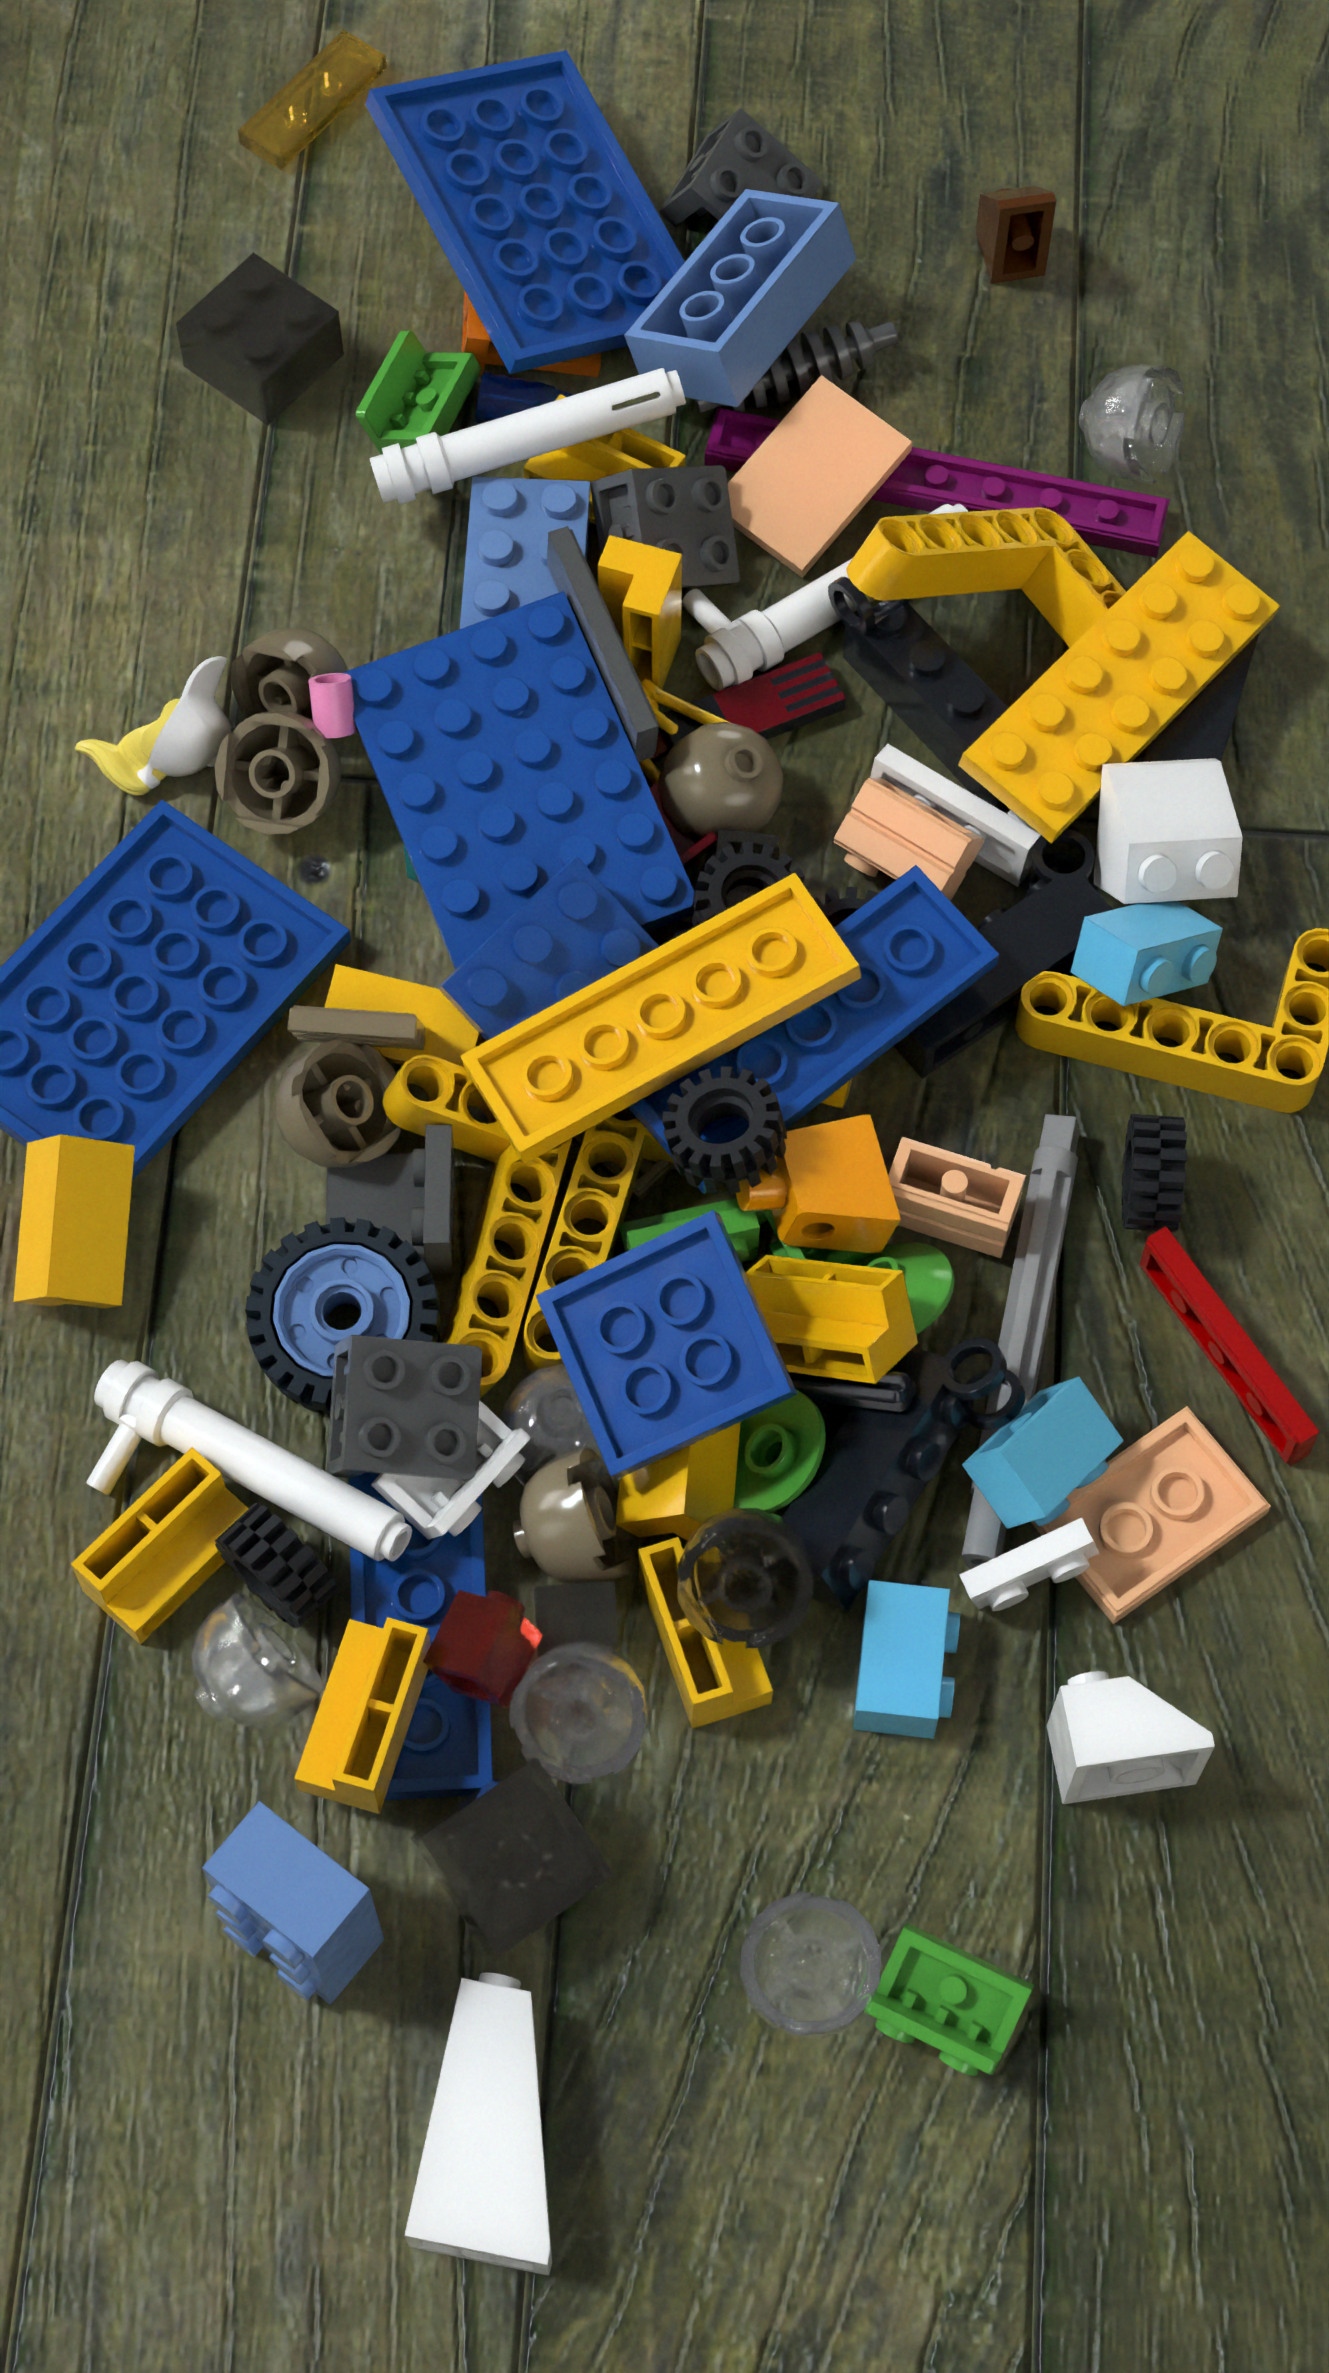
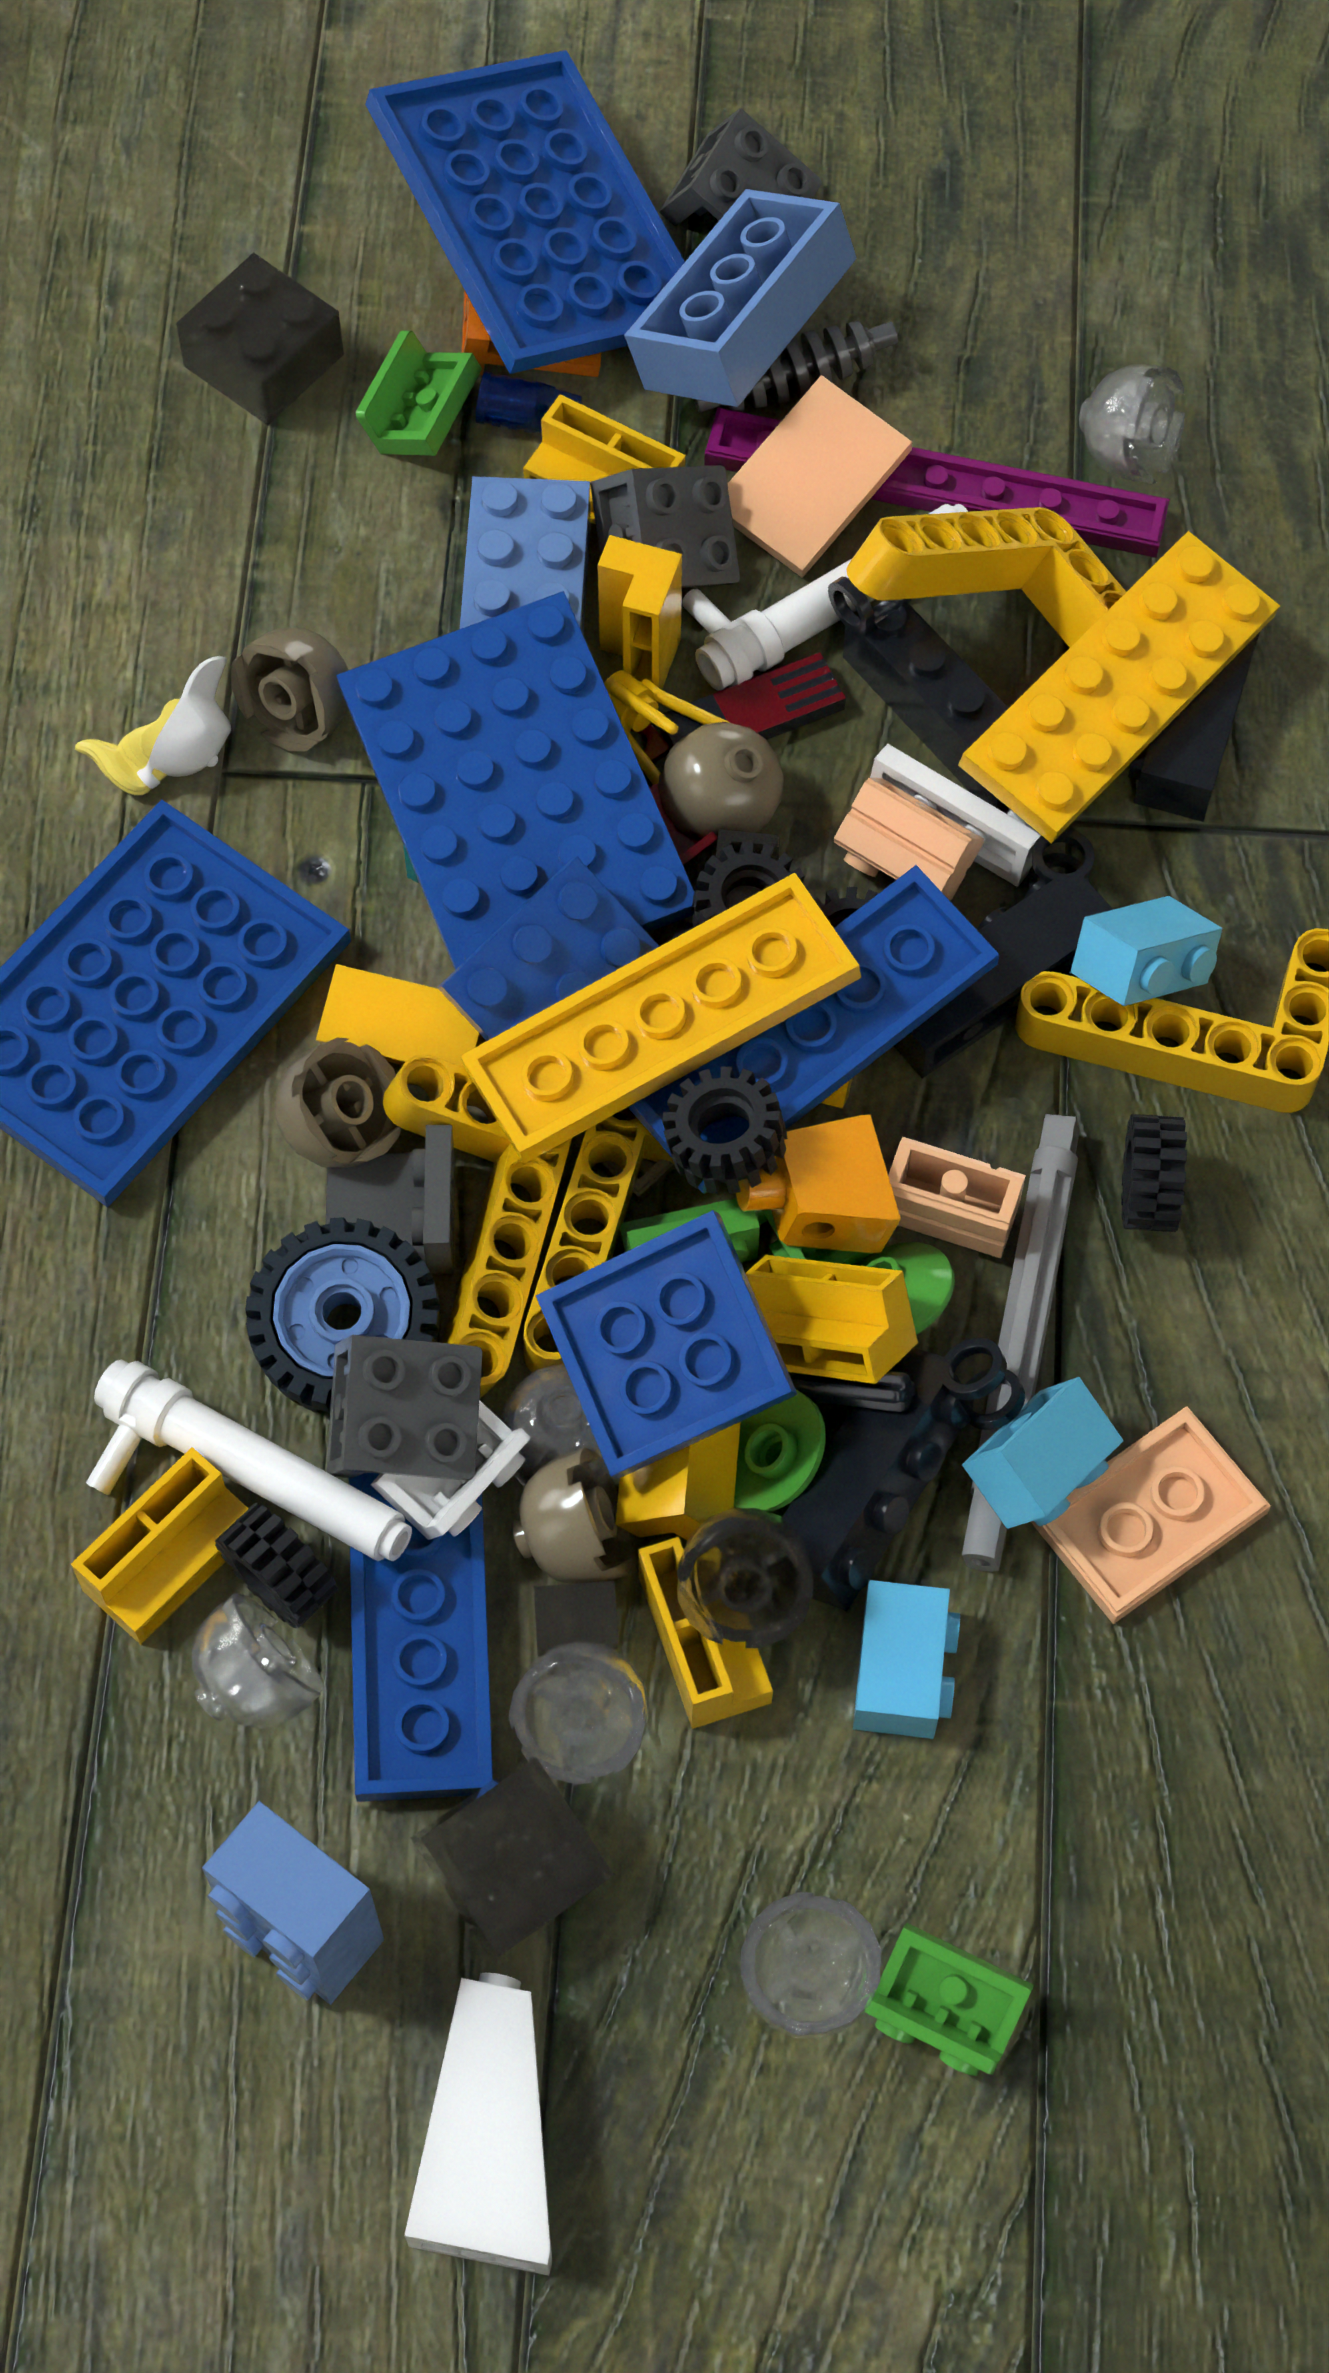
yellow piece [13,1134,135,1308] -> none
dark tan cylinder [214,711,341,835] -> none
clear yellow tile [238,29,387,170] -> none
dark tan tile [288,1005,426,1050] -> none
yellow piece [294,1617,433,1814] -> none
bright pink hinge [308,673,357,738] -> none
white cylinder [369,368,686,505] -> none
clear red brick [423,1590,543,1708] -> none
dark grey tile [547,526,659,762] -> none
white plate [959,1517,1099,1611] -> none
reddish brown slope [976,186,1056,284] -> none
white slope [1047,1671,1215,1804] -> none
white slope [1094,758,1243,904] -> none
red tile [1139,1226,1320,1466] -> none

